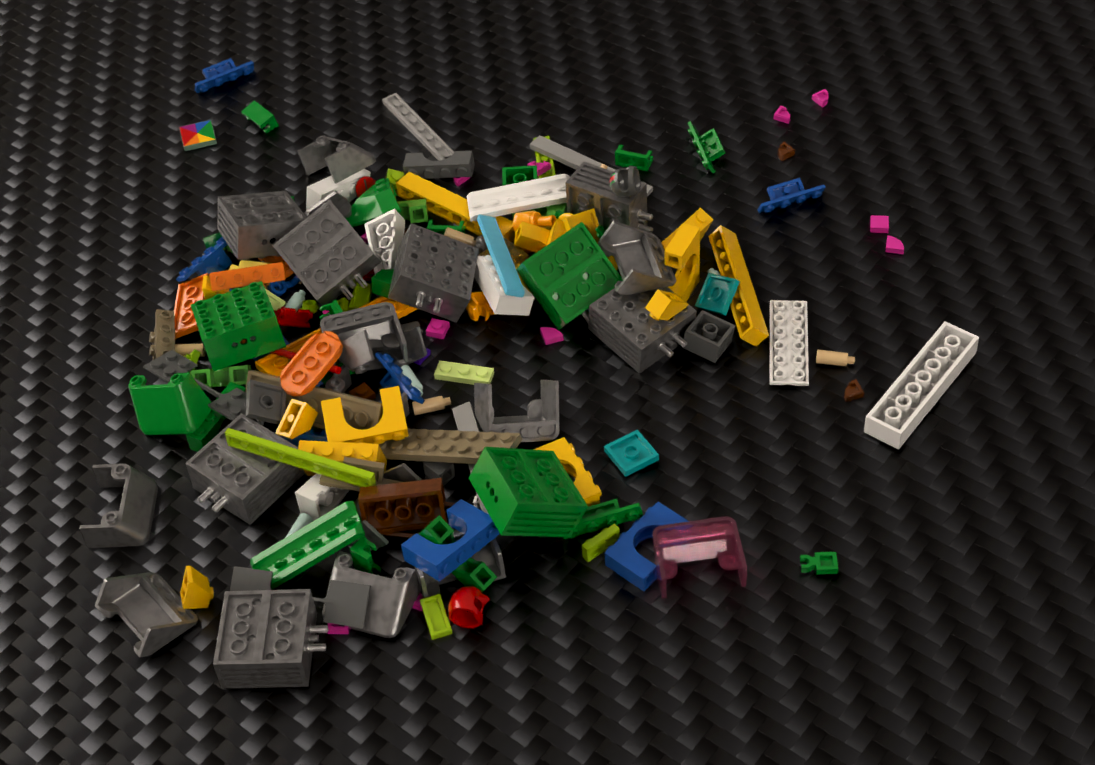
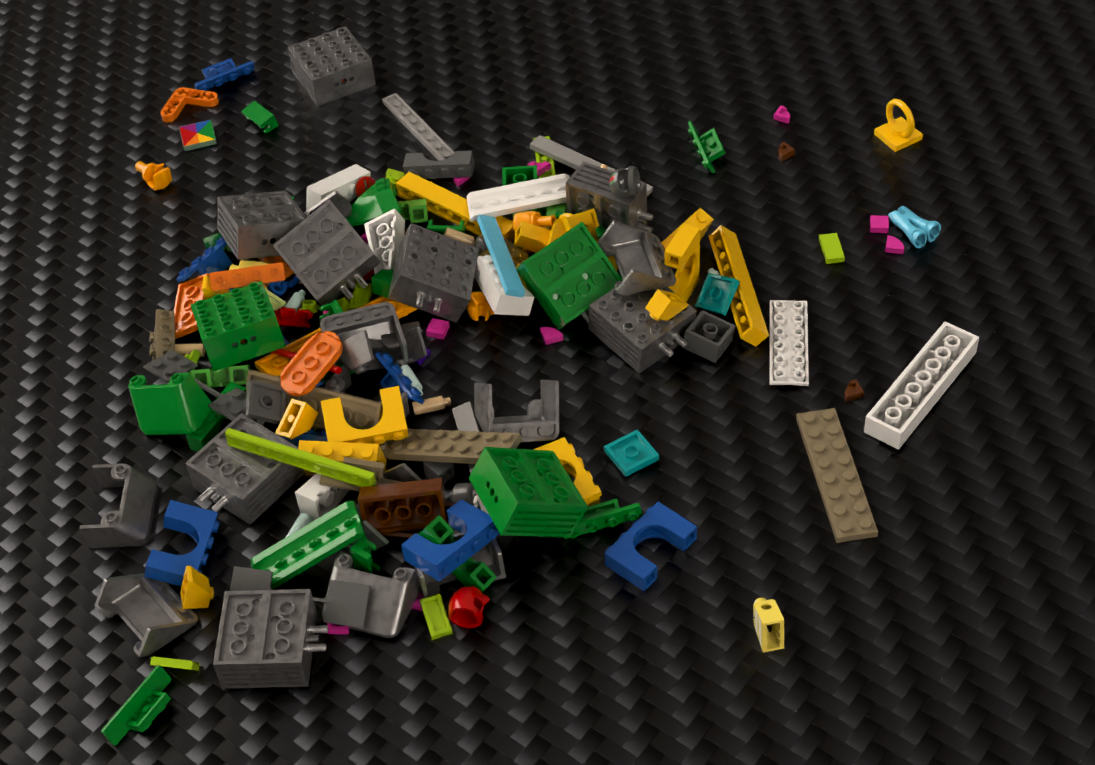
flat silver windscreen [297,135,376,184] -> none
dark orange plate [349,382,376,400] -> none
yellowish green plate [434,360,494,385] -> none
lime plate [582,523,620,562] -> none
green hinge [615,145,653,172] -> none
clear pink windscreen [653,516,747,598] -> none
blue bracket [757,178,826,213] -> none
green plate [800,552,838,575] -> none
dark pink tile [812,89,829,108] -> none
tan cylinder [816,350,855,367] -> none
none -> green bracket [101,665,172,746]
none -> light orange piece [135,161,172,191]
none -> blue arch [145,500,220,586]
none -> lime tile [150,656,200,671]
none -> orange beam [160,87,219,123]
none -> flat silver piece [288,26,376,106]
none -> dark grey head [450,483,477,506]
none -> light yellow torso [753,598,784,653]
none -> dark tan plate [796,408,878,543]
none -> lime tile [819,233,845,264]
none -> yellow tile [874,99,923,152]
none -> medium azure piece [888,206,941,248]

